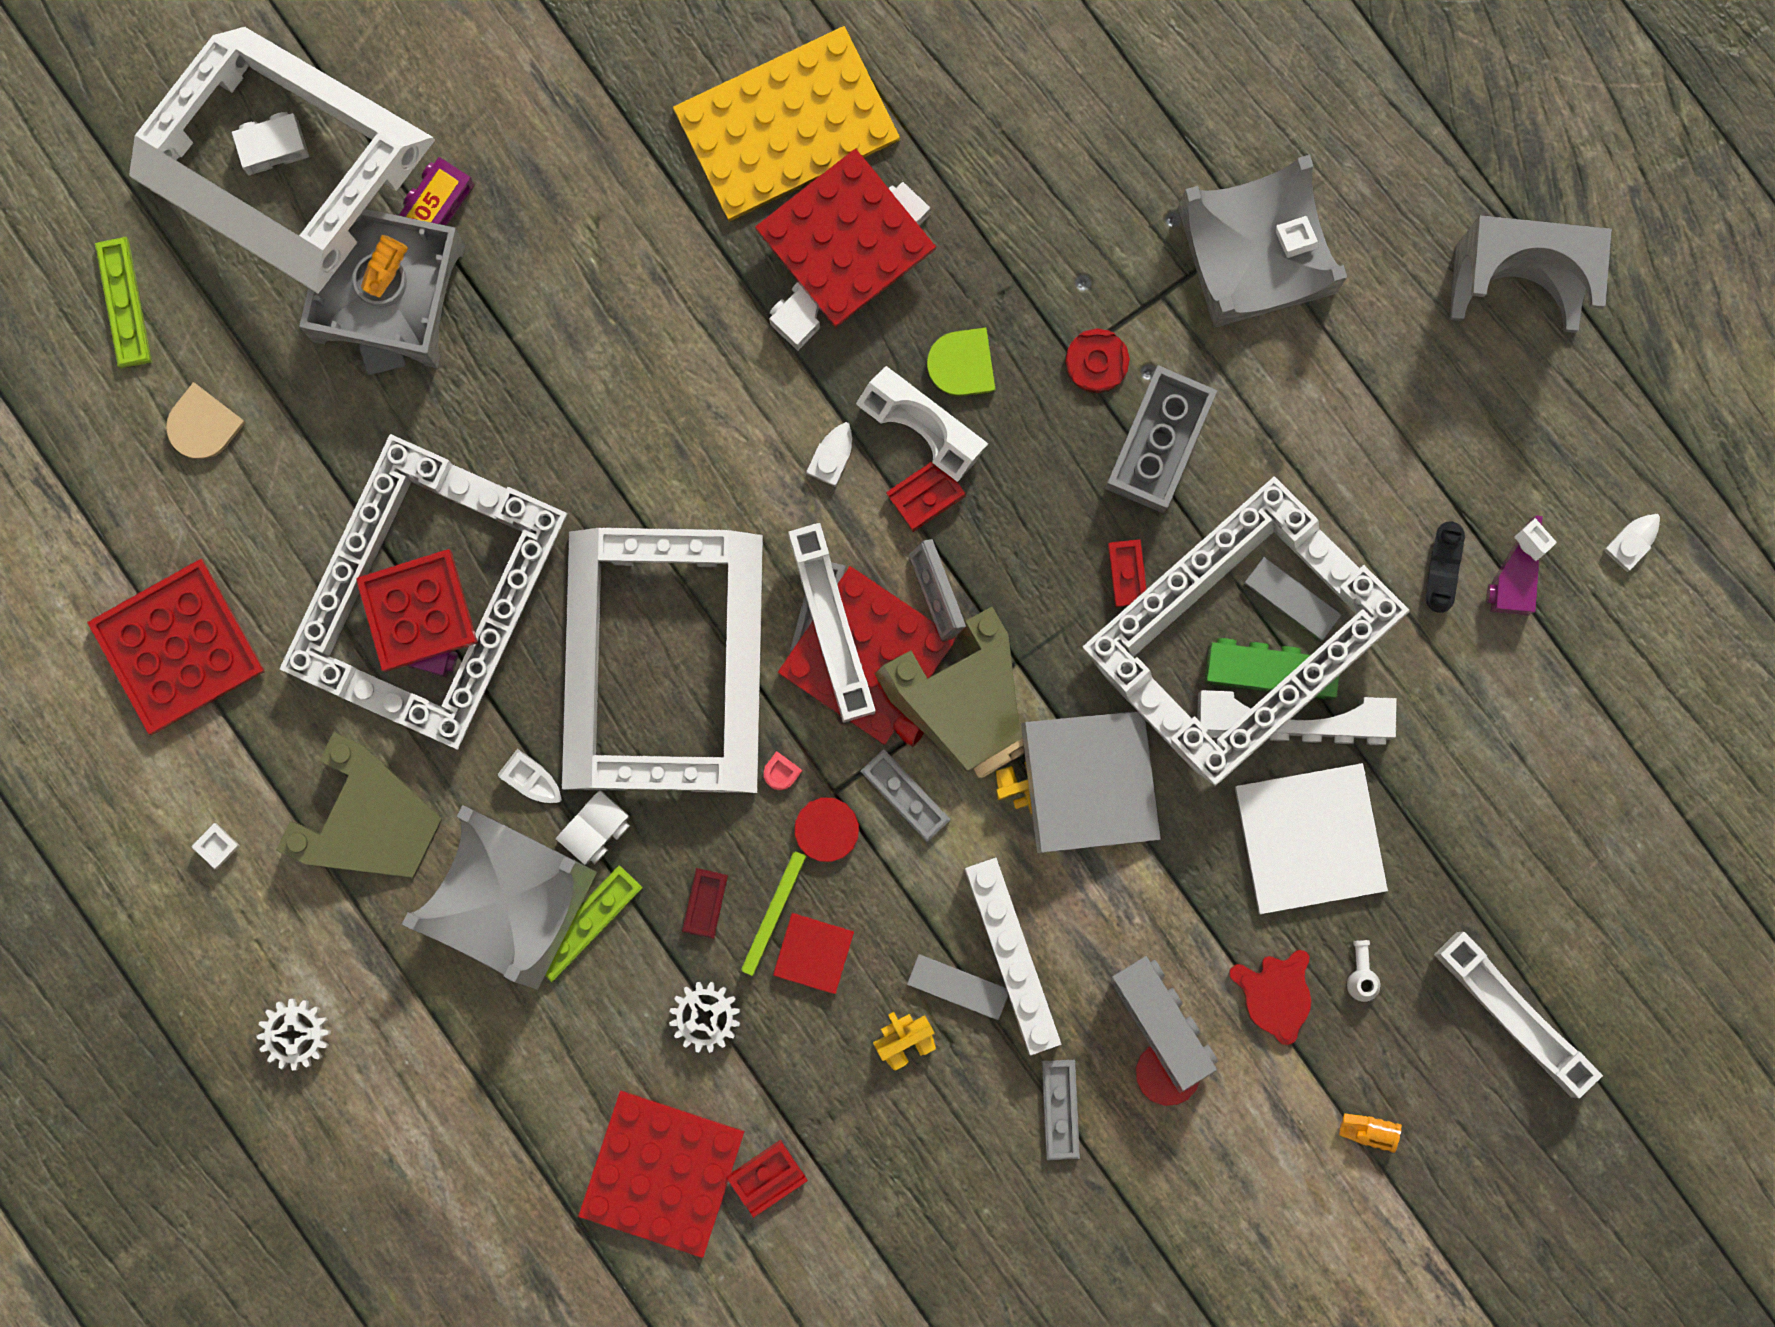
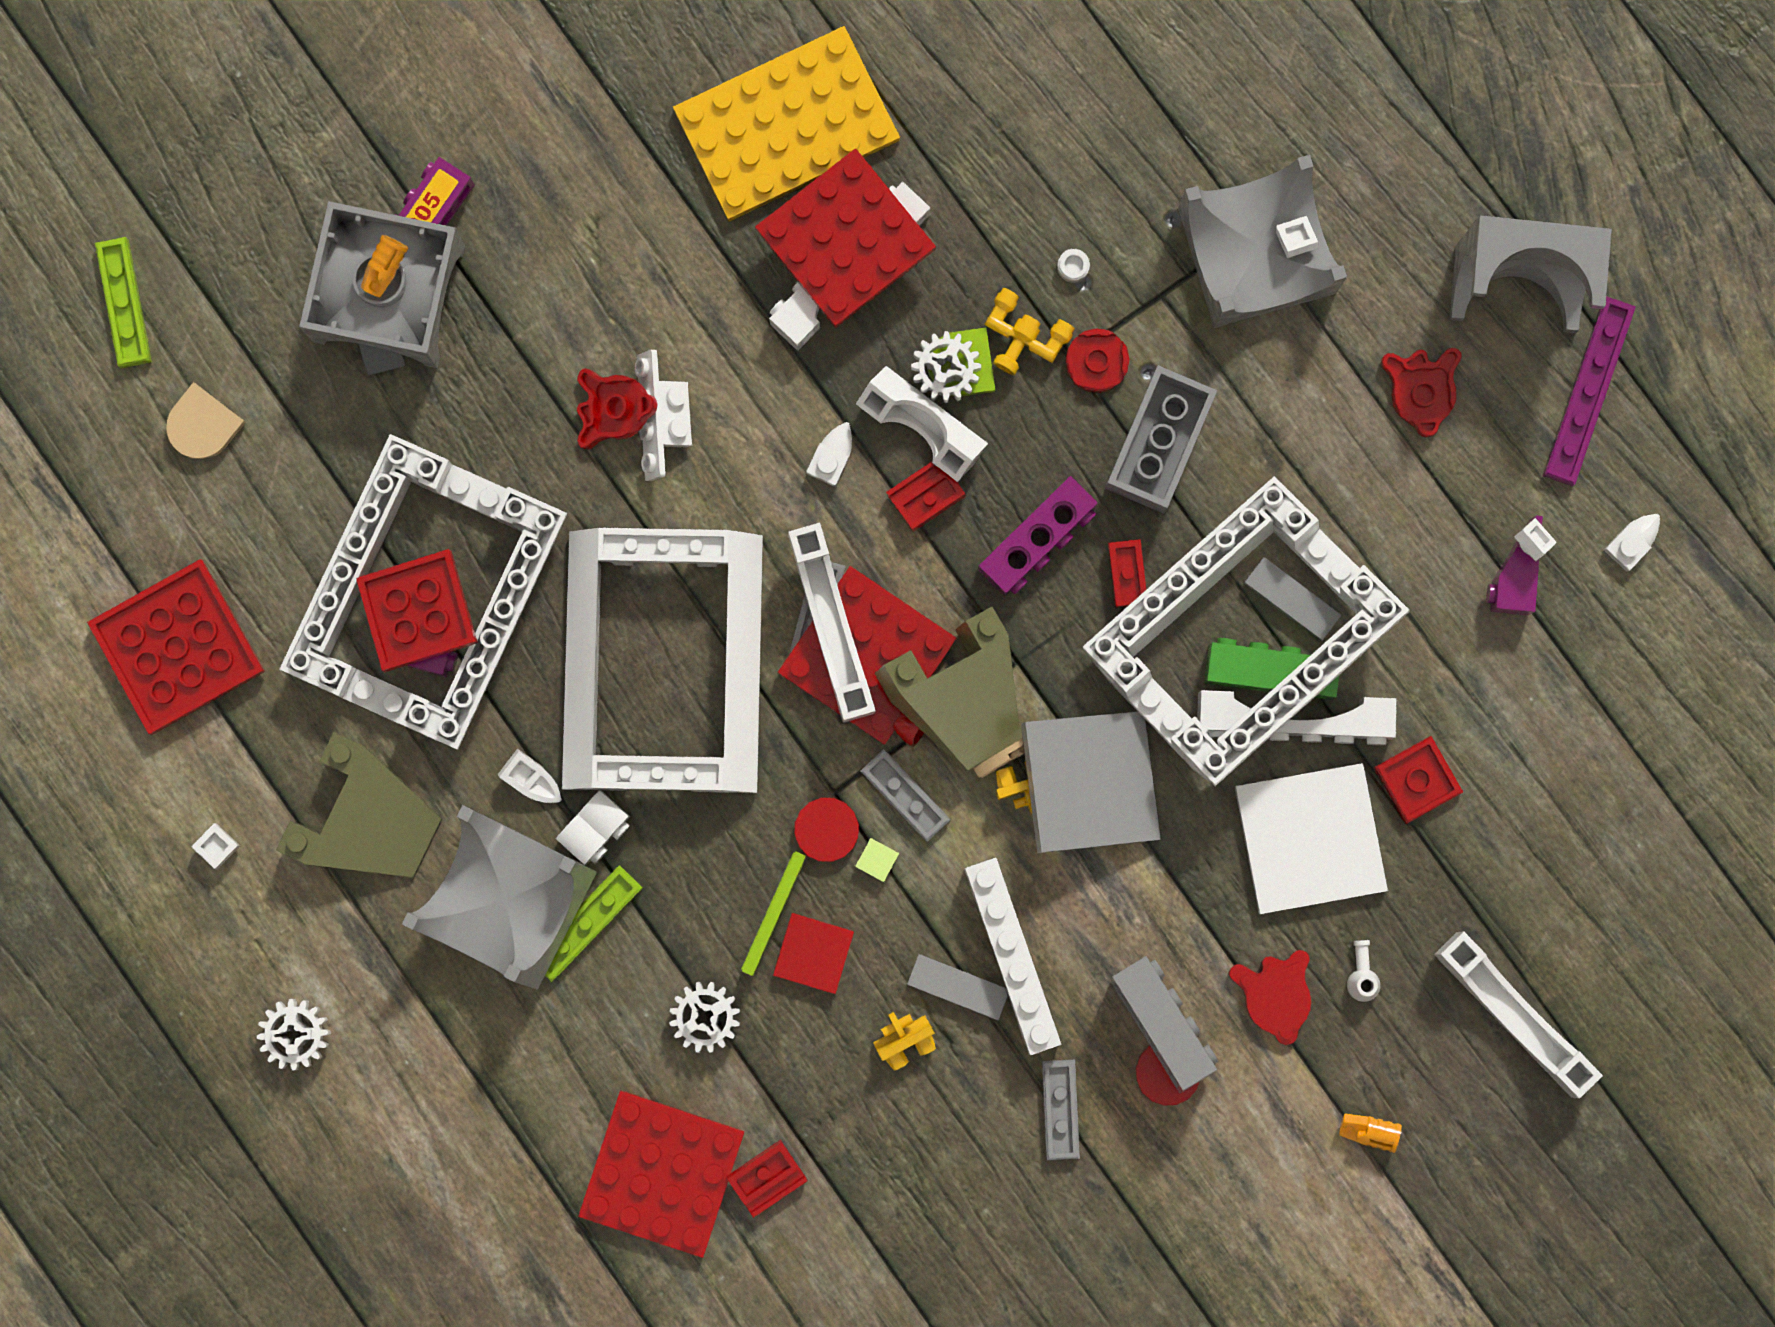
white slope [129,27,435,294] -> none
white brick [232,112,309,176] -> none
dark red tile [682,868,728,939] -> none
coral tile [764,751,803,791] -> none
light grey tile [909,539,966,641] -> none
black piece [1426,521,1465,613] -> none
none -> red tile [577,368,658,450]
none -> white bracket [635,350,692,481]
none -> yellowish green tile [855,838,899,882]
none -> white gear [911,331,981,403]
none -> magenta brick [978,476,1098,597]
none -> yellow piece [984,288,1075,375]
none -> white tile [1057,249,1090,283]
none -> red tile [1373,736,1463,824]
none -> red tile [1380,348,1462,438]
none -> magenta tile [1542,296,1636,486]

